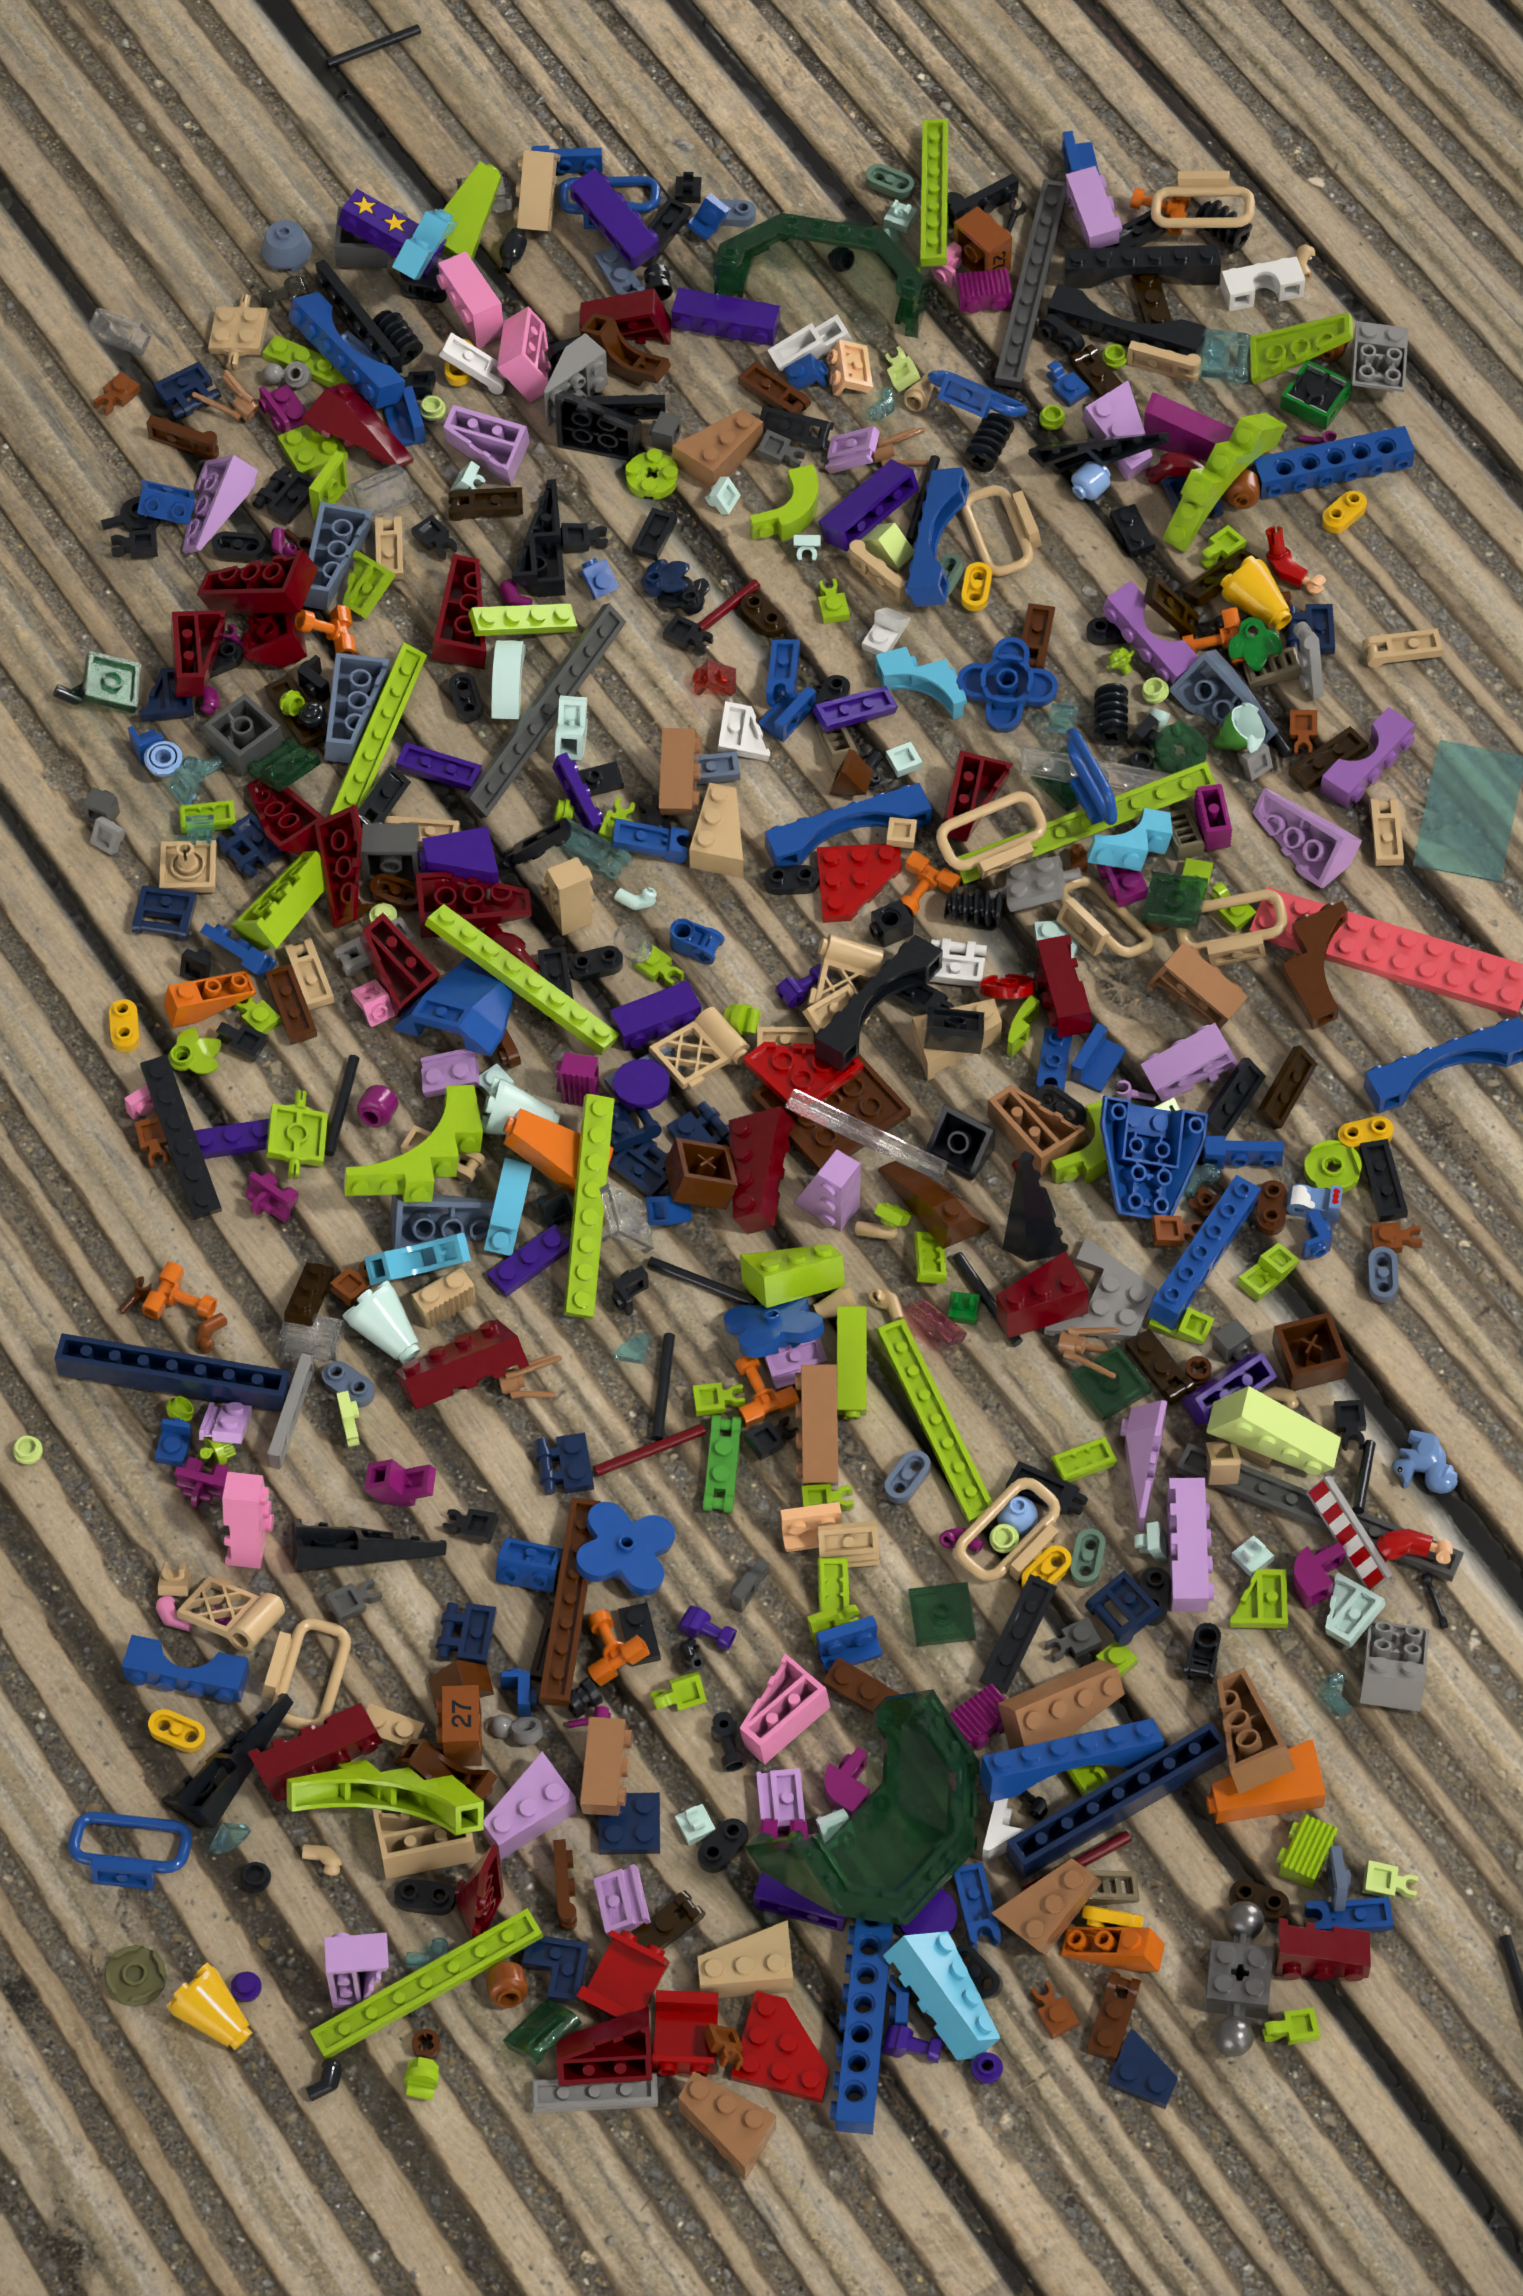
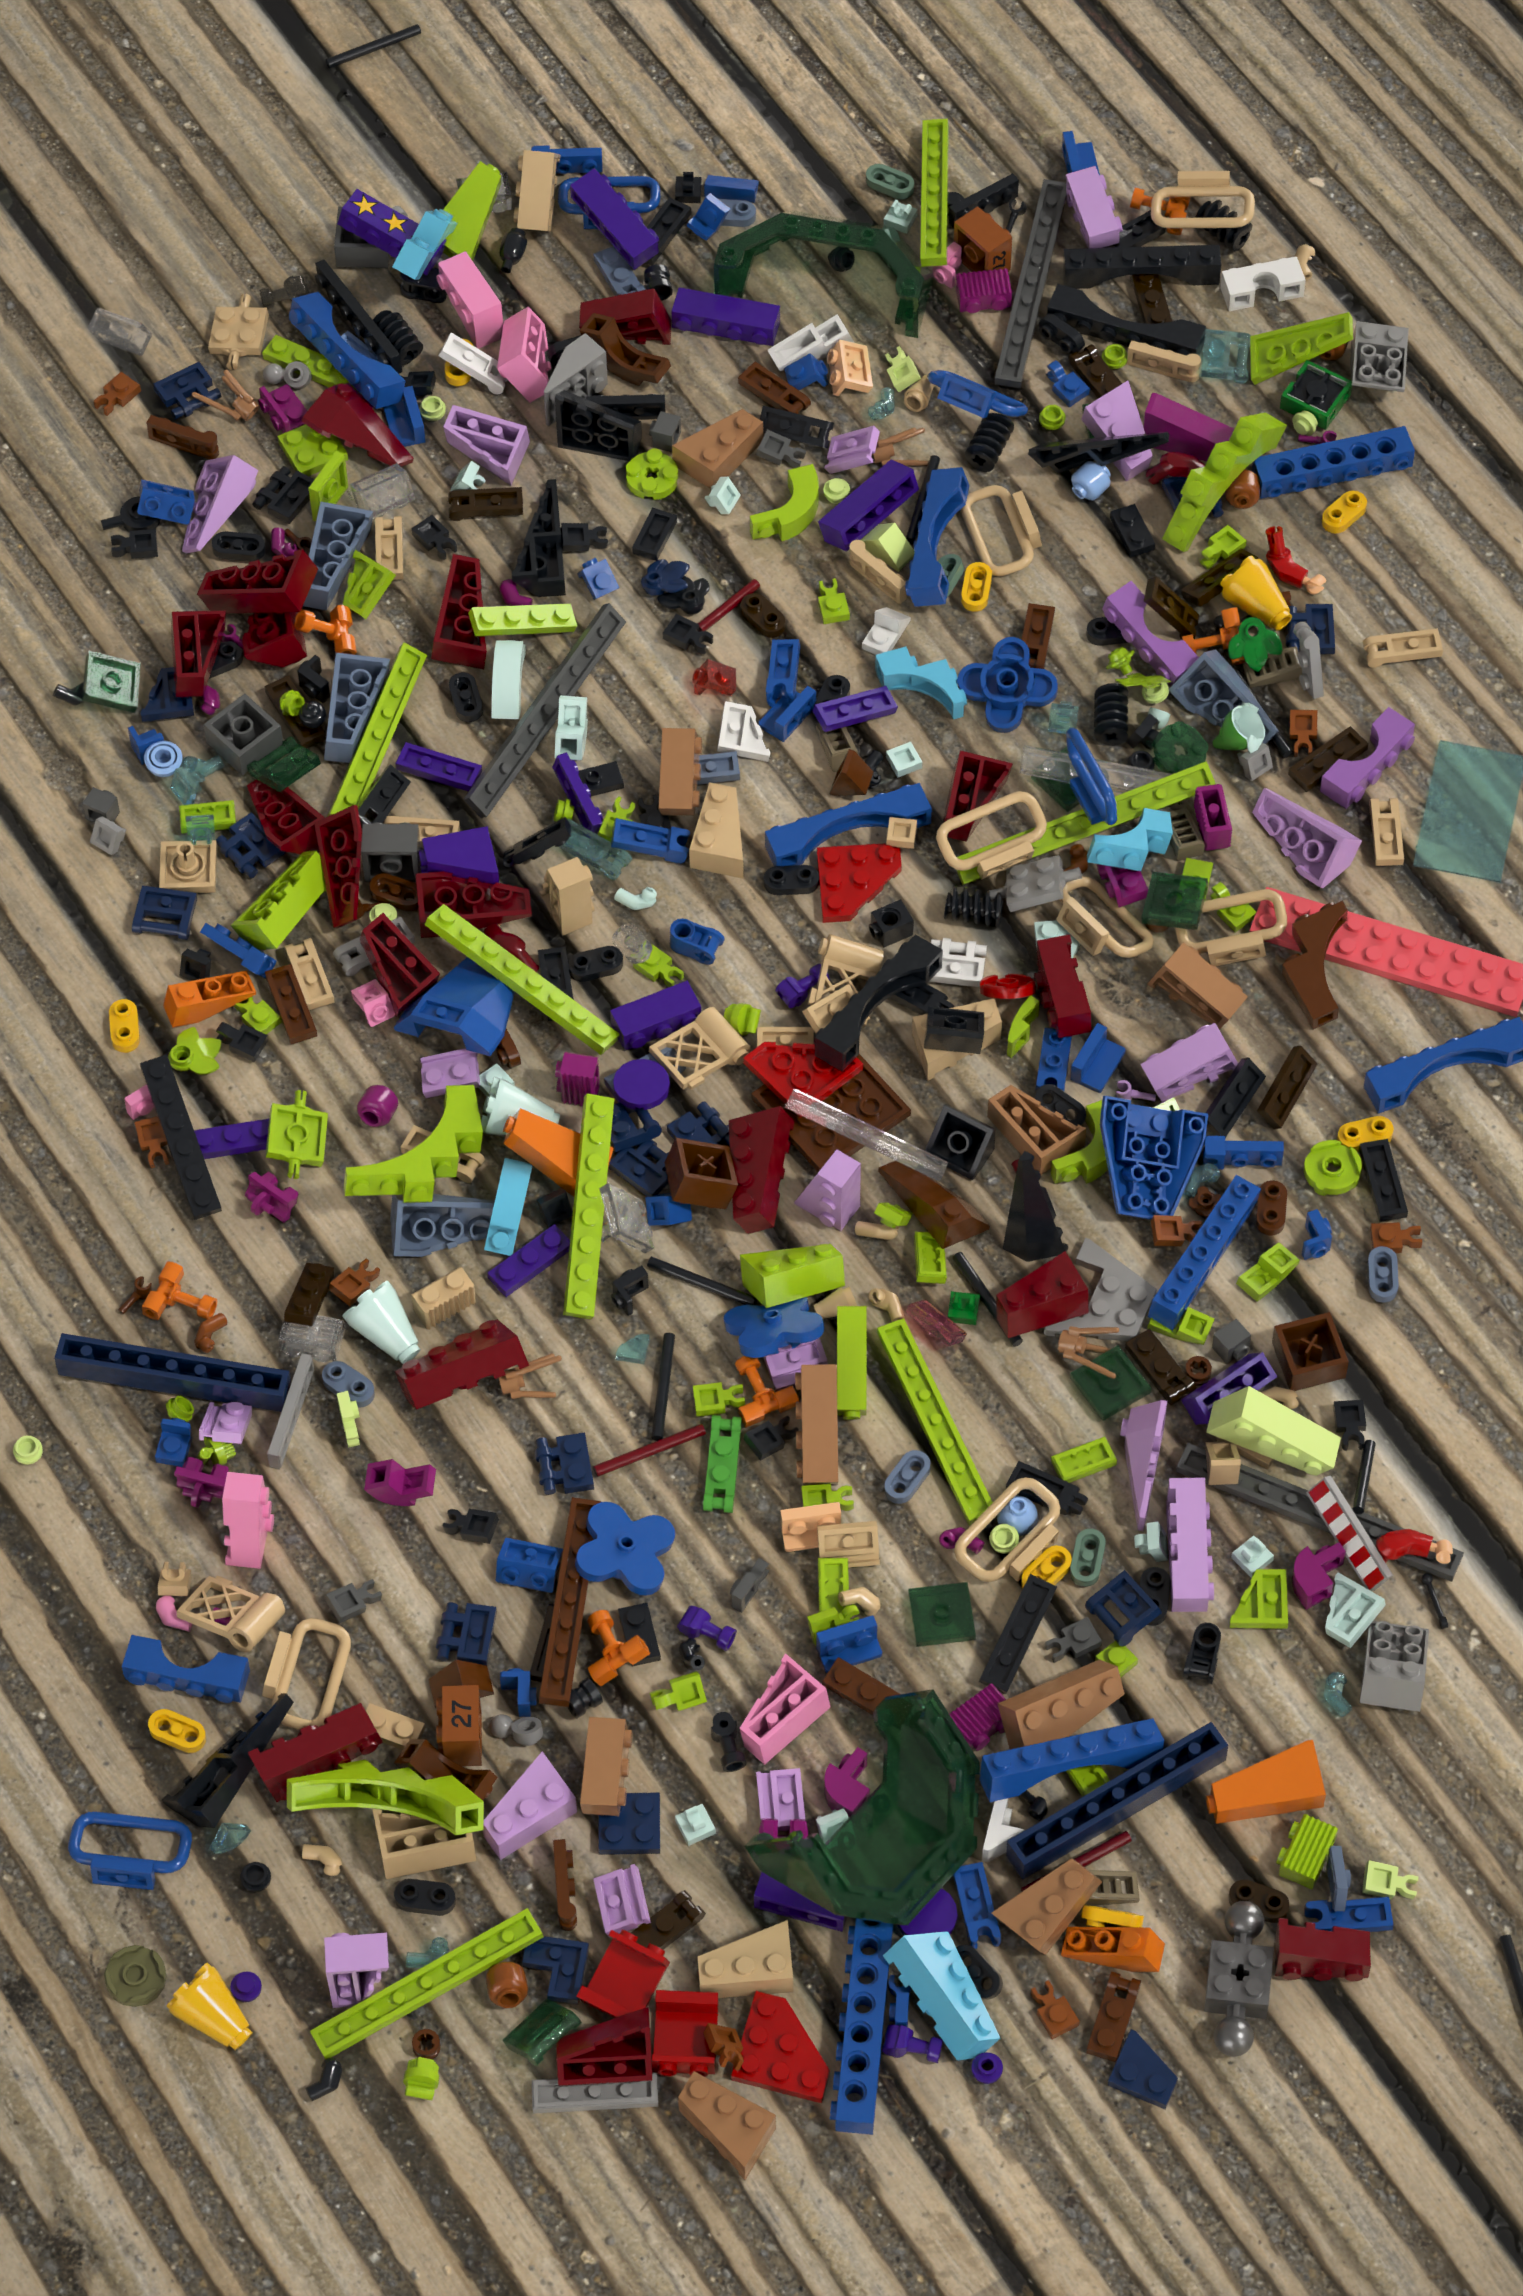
sand blue cone [261,220,312,272] -> none
black wedge [292,1518,447,1570] -> none
black bar [325,1055,360,1156] -> none
medium azure arch [364,1233,471,1285] -> none
dark red wedge [454,1845,504,1940] -> none
magenta hand [568,1706,611,1728] -> none
black plate [698,1818,748,1873] -> none
light aqua tile [794,535,821,561] -> none
orange bar [899,850,961,918] -> none
medium nougat wedge [1217,1668,1295,1794] -> none
lime plate [1262,2007,1321,2045] -> none
medium blue leg [1286,1184,1343,1223] -> none
medium blue animal [1392,1430,1458,1494] -> none
none -> blue slope [704,175,759,203]
none -> yellowish green plate [823,478,850,504]
none -> tan arm [838,1587,881,1616]
none -> lime piece [1115,673,1171,689]
none -> yellowish green plate [1292,410,1318,436]

